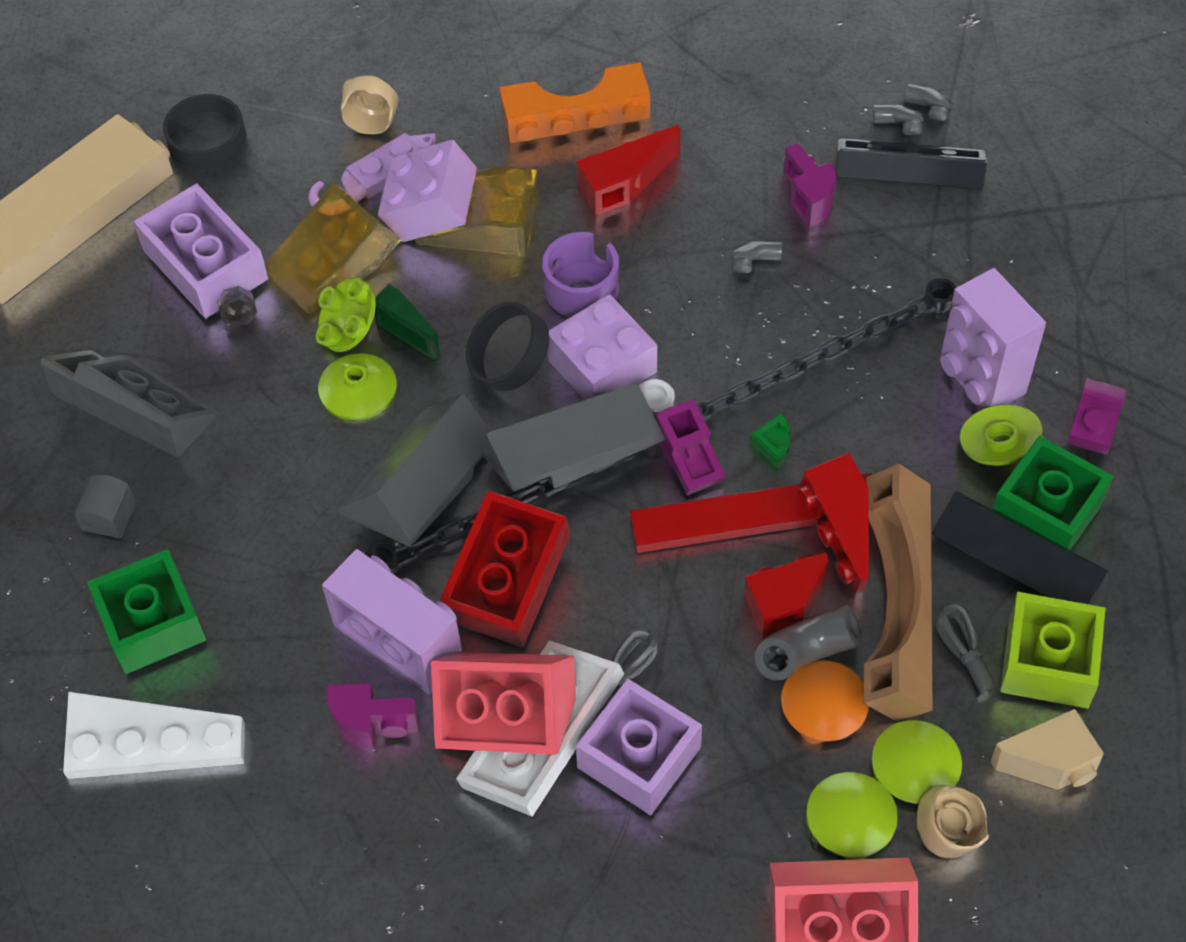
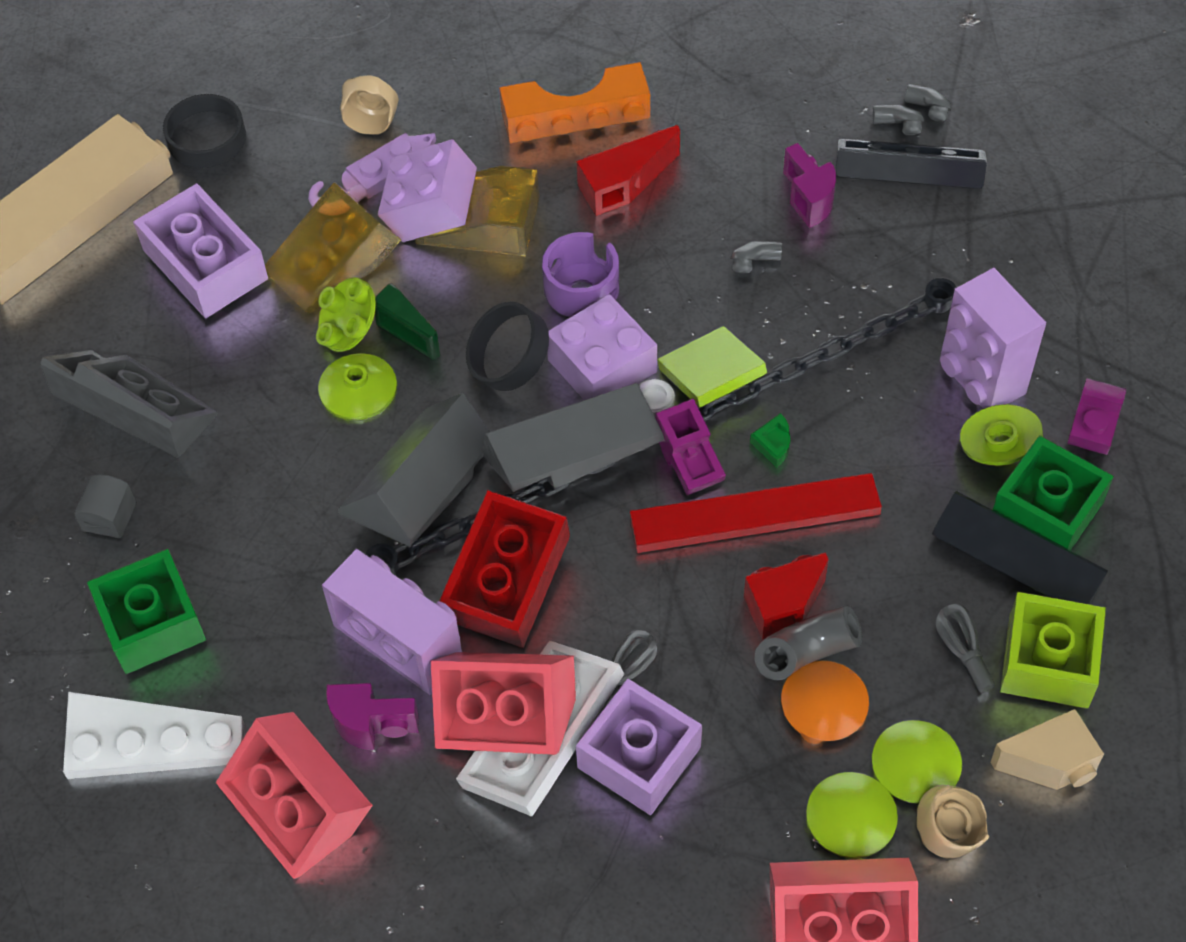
clear smoke tile [217,286,257,327] -> none
red slope [798,452,869,594] -> none
medium nougat arch [864,464,933,722] -> none
none -> coral slope [216,712,373,879]
none -> lime tile [657,326,767,408]

